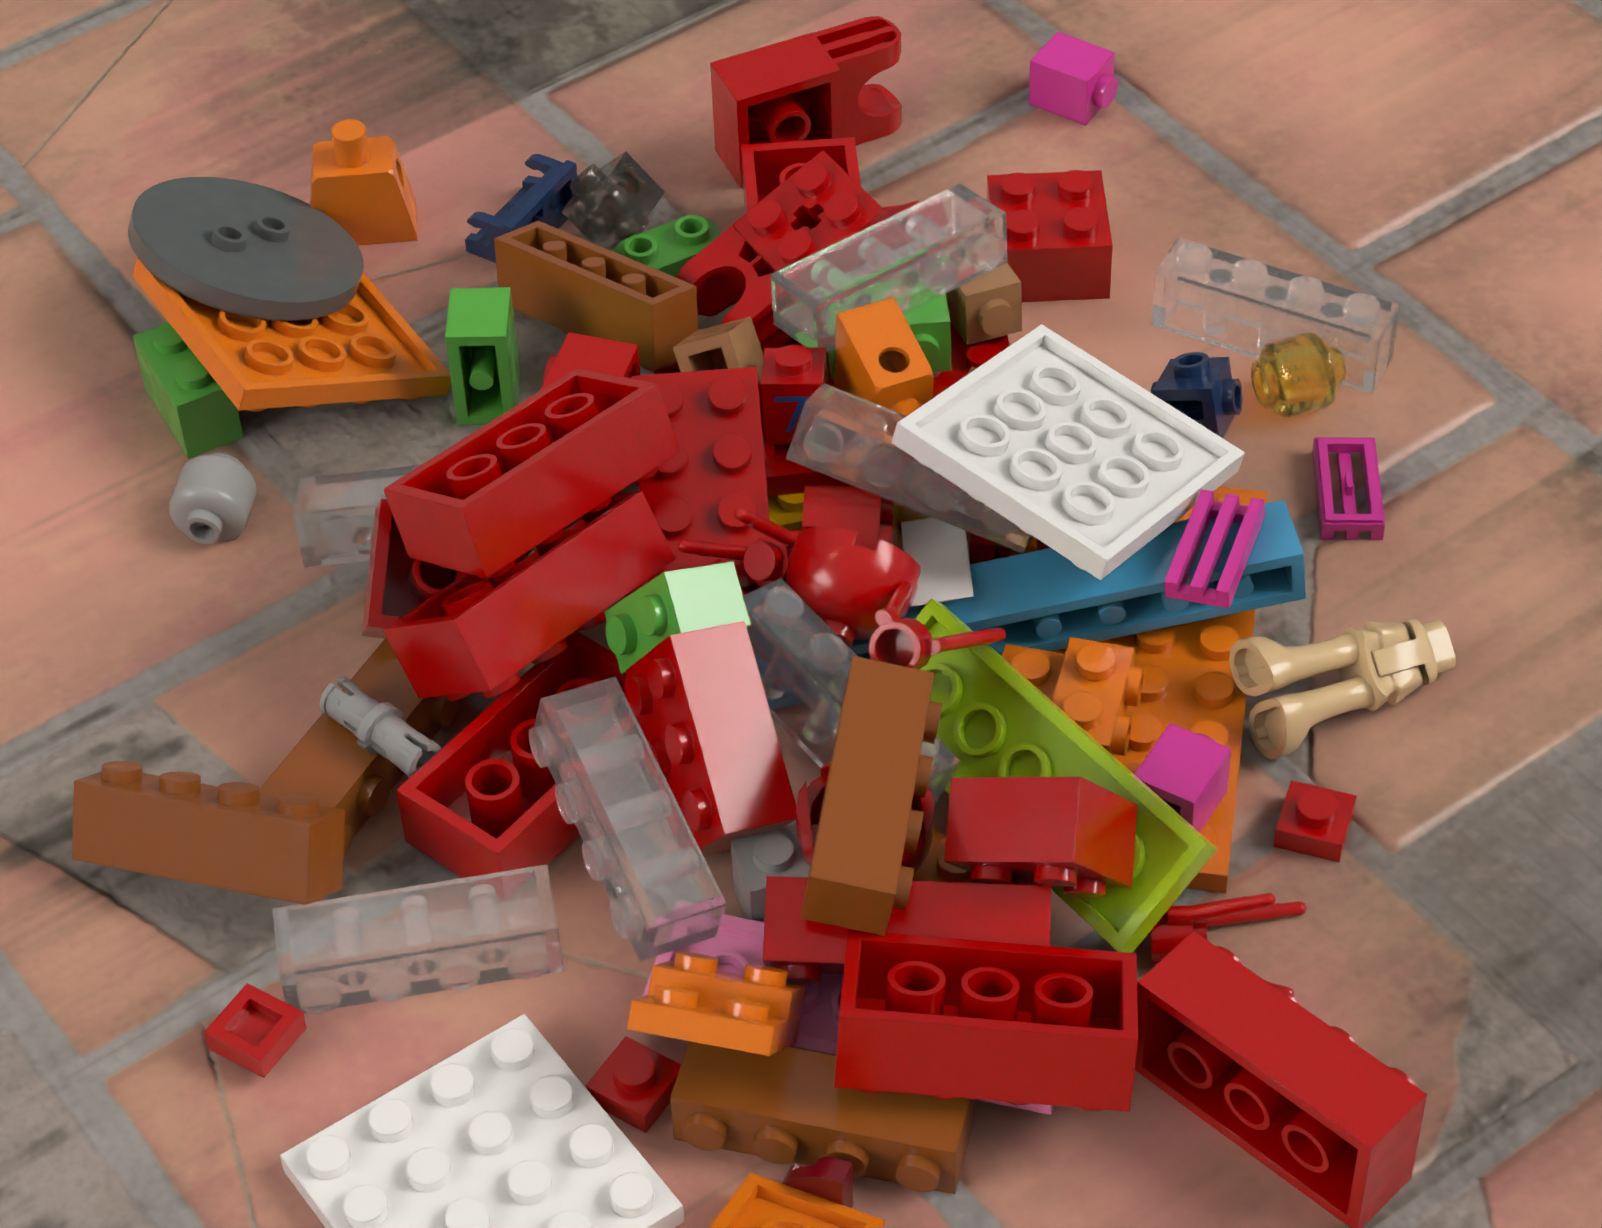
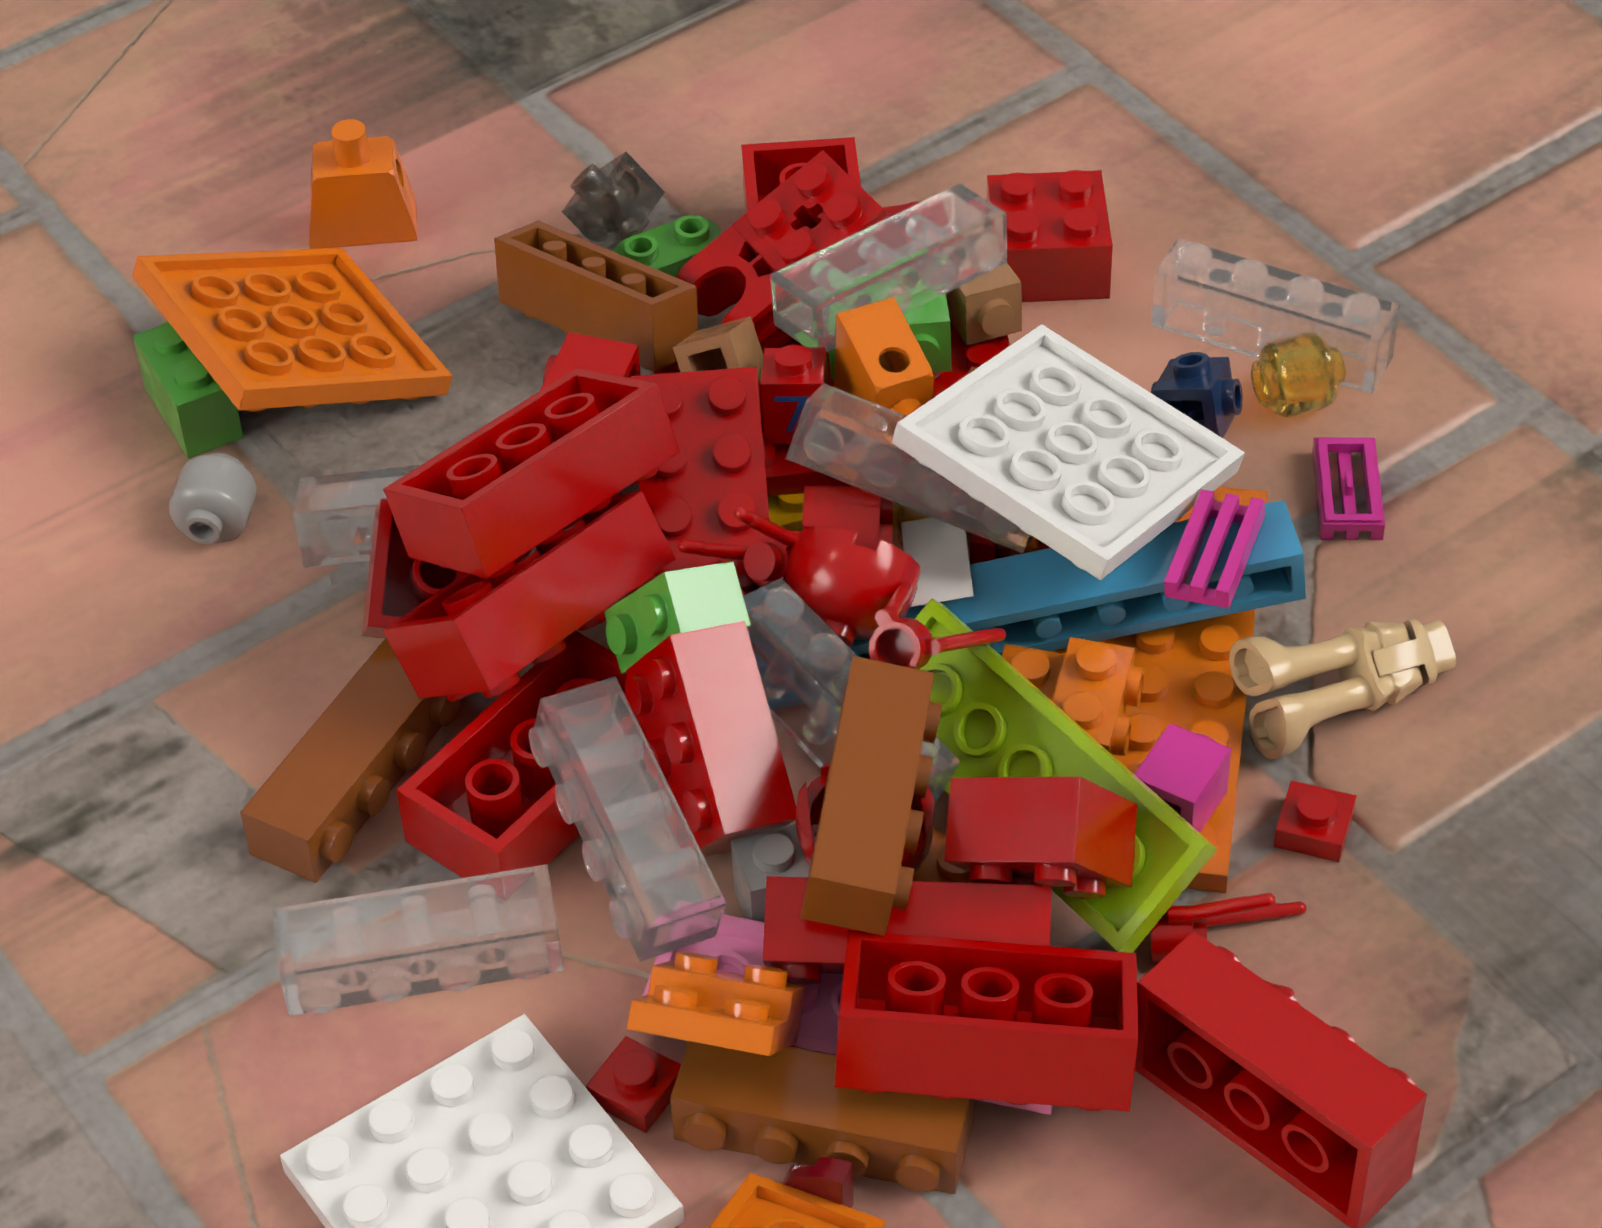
dark orange brick [72,761,346,905] -> none
dark grey plate [128,177,364,321] -> none
red plate [204,983,307,1078] -> none
light grey pin [319,677,441,778] -> none
bright green brick [445,287,521,425] -> none
dark blue hinge [465,154,580,263] -> none
red brick [710,16,902,189] -> none
dark pink brick [1029,32,1118,126] -> none

